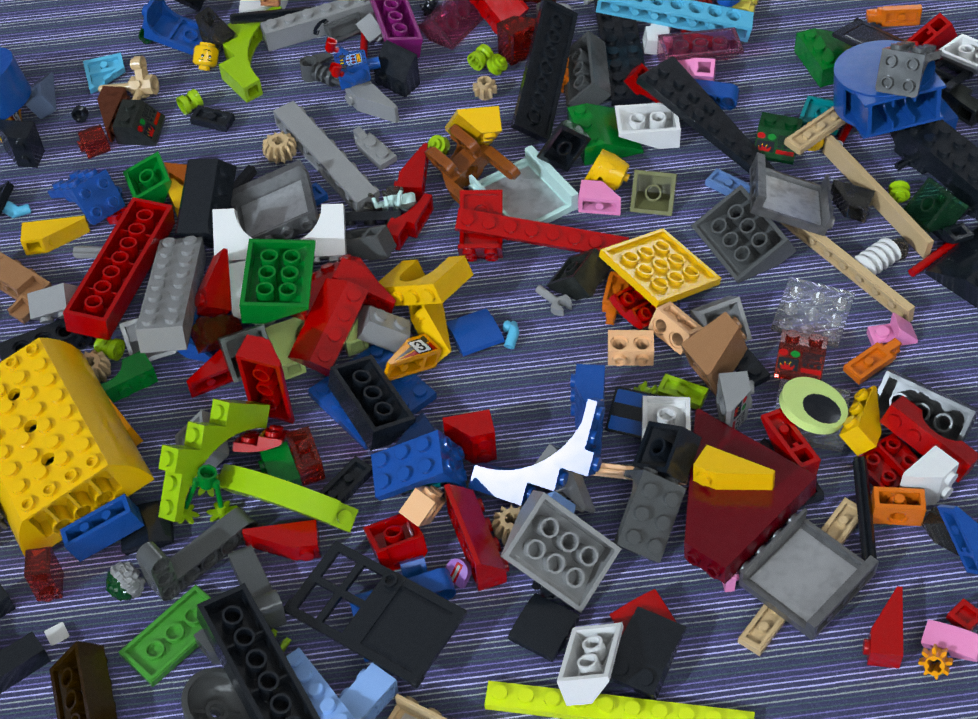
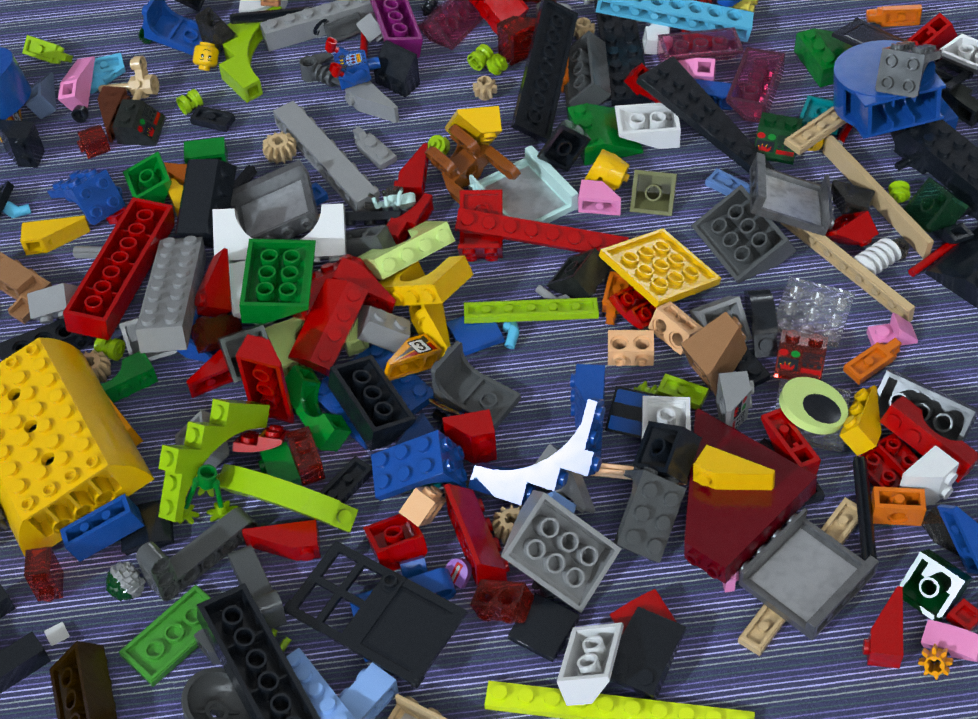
none -> lime hinge [22,35,73,64]
none -> bright pink slope [58,56,95,111]
none -> green brick [184,137,228,164]
none -> green arch [285,365,352,452]
none -> yellowish green arch [358,221,455,280]
none -> black shield [428,399,464,434]
none -> dark grey bracket [431,341,521,430]
none -> lime tile [464,298,599,324]
none -> clear red brick [470,579,534,624]
none -> tan gear [573,17,595,40]
none -> clear pink slope [726,47,785,123]
none -> black arch [744,289,778,358]
none -> red slope [825,211,879,247]
none -> dark green slope [899,549,973,622]

